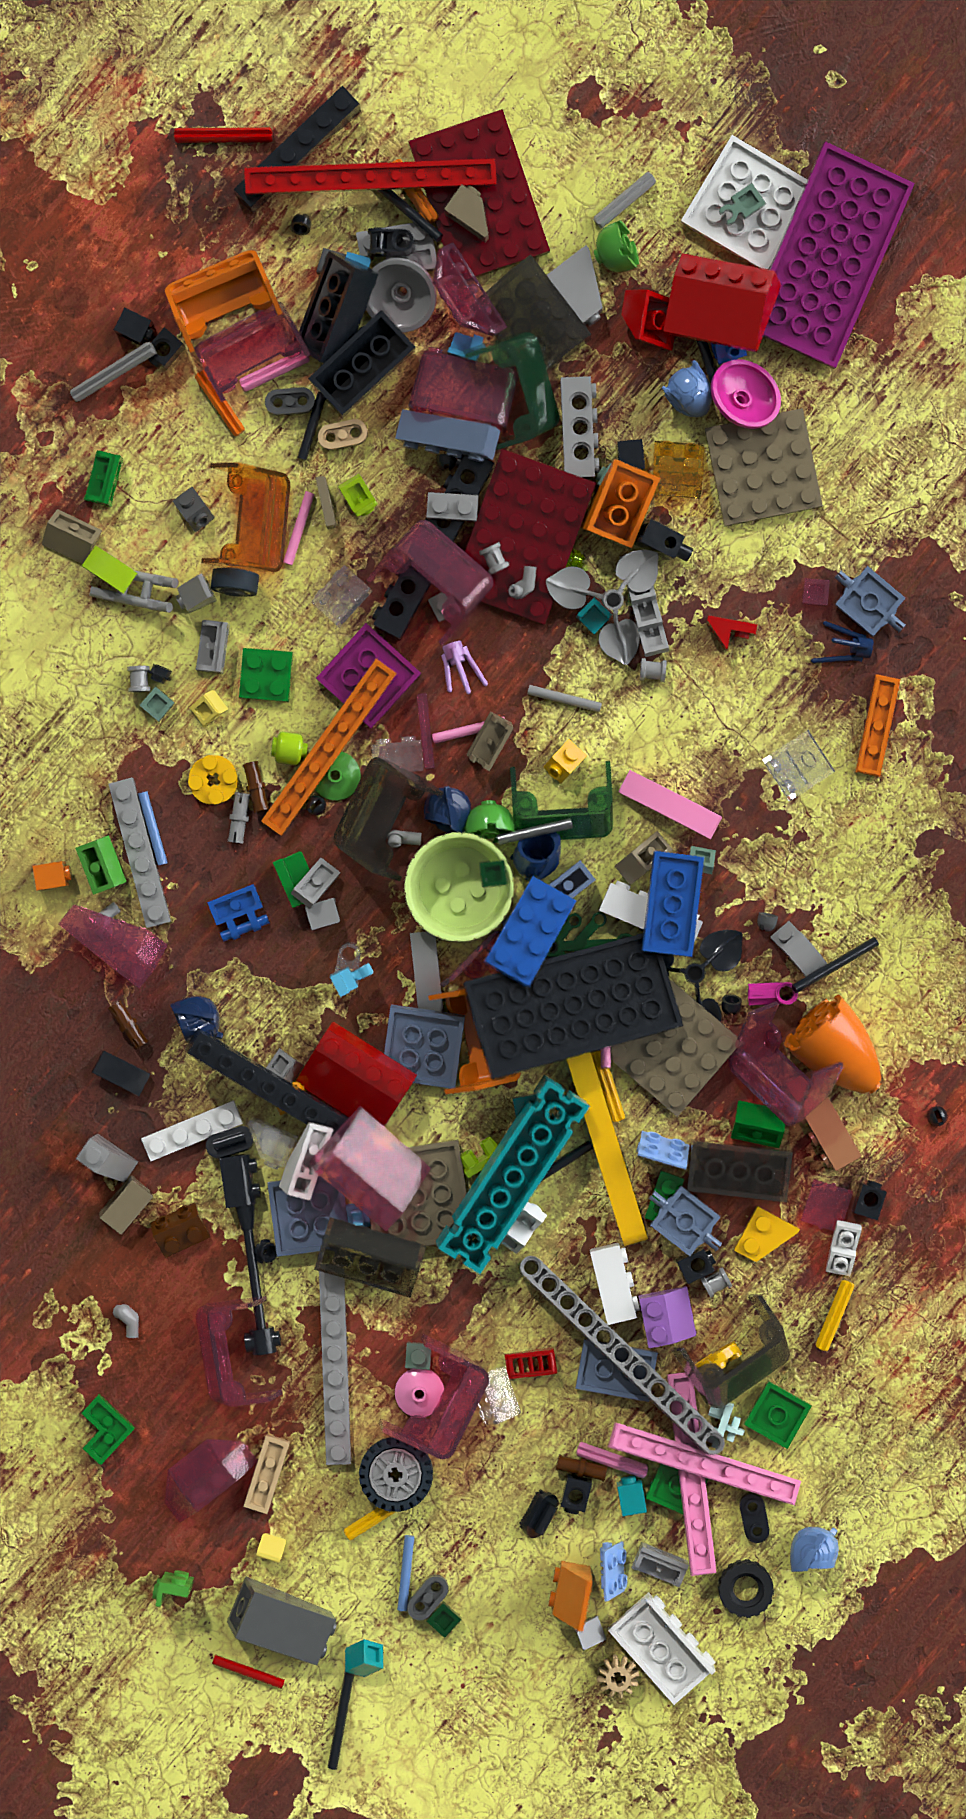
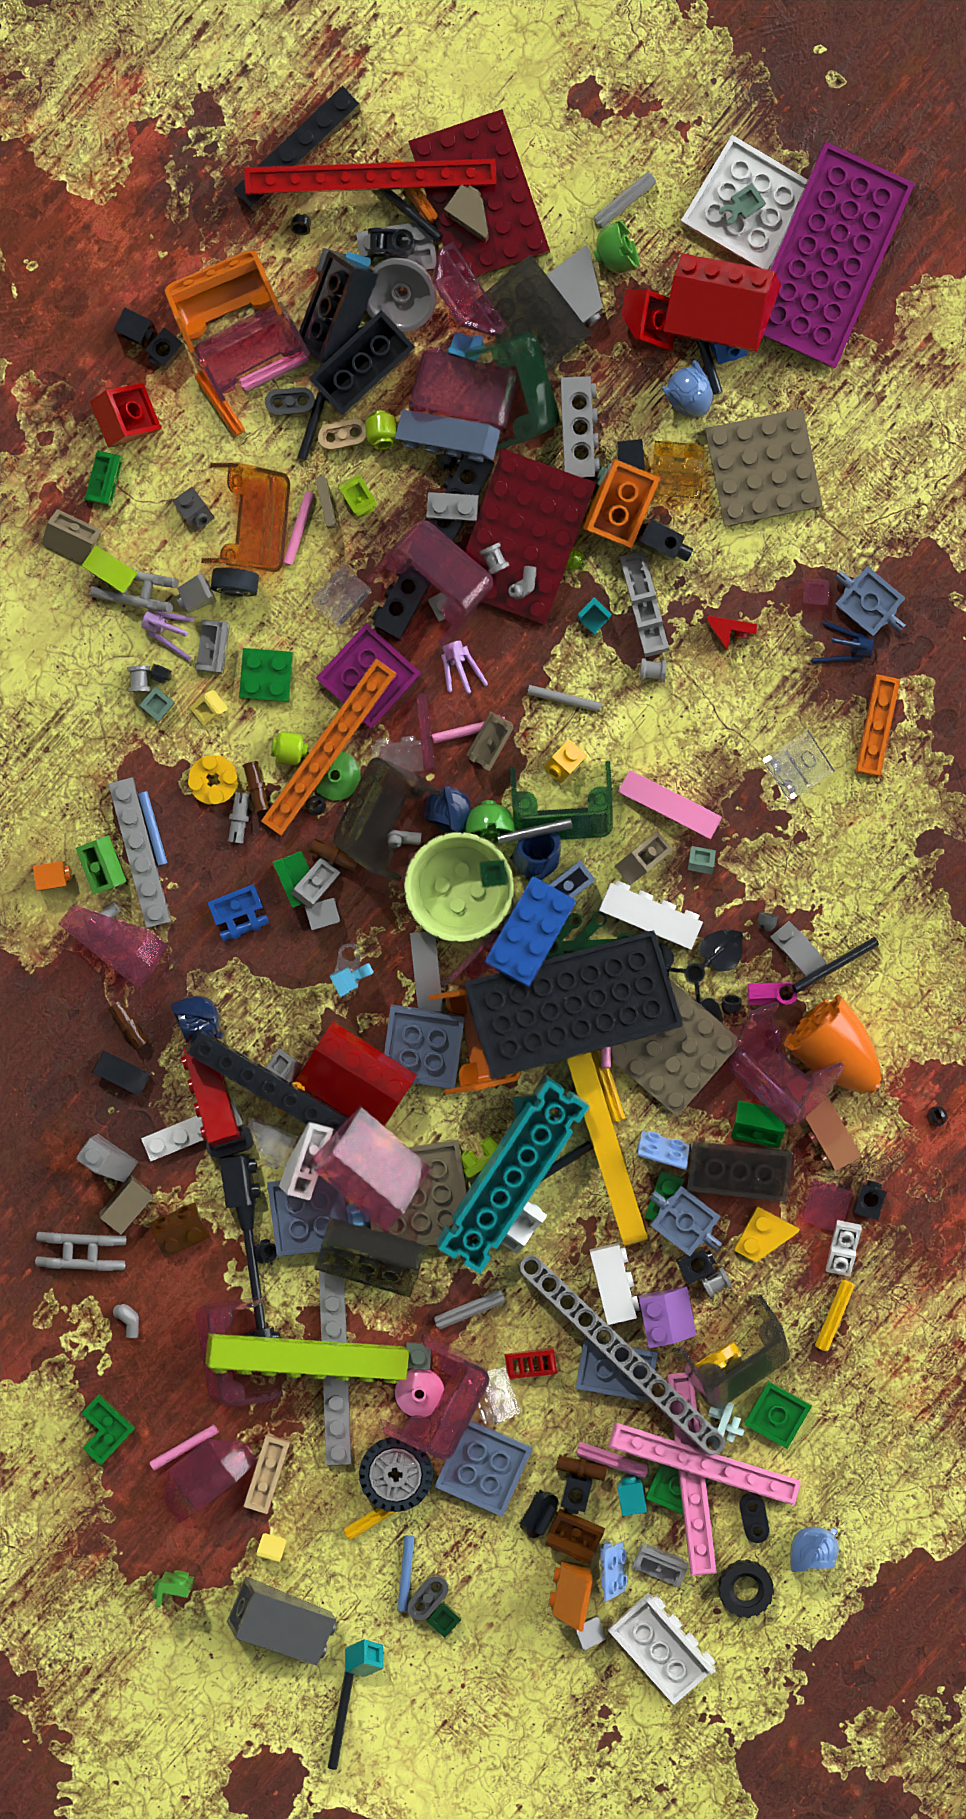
light grey axle [70,342,156,402] -> none
red axle [174,127,273,143] -> none
red bar [212,1654,285,1689] -> none
light grey plant [546,550,658,665] -> none
tan gear [597,1654,639,1698] -> none
blue plate [641,851,704,957] -> none
dark pink dish [711,359,781,429] -> none
none -> light grey piece [35,1232,126,1271]
none -> red slope [89,383,162,448]
none -> lavender plant [141,610,194,661]
none -> bright pink bar [150,1424,219,1471]
none -> red brick [181,1047,241,1147]
none -> lime brick [205,1334,409,1384]
none -> reddish brown pin [309,838,361,873]
none -> lime head [365,410,397,450]
none -> light grey axle [434,1290,505,1329]
none -> sand blue plate [434,1417,533,1517]
none -> reddish brown bracket [545,1508,605,1564]

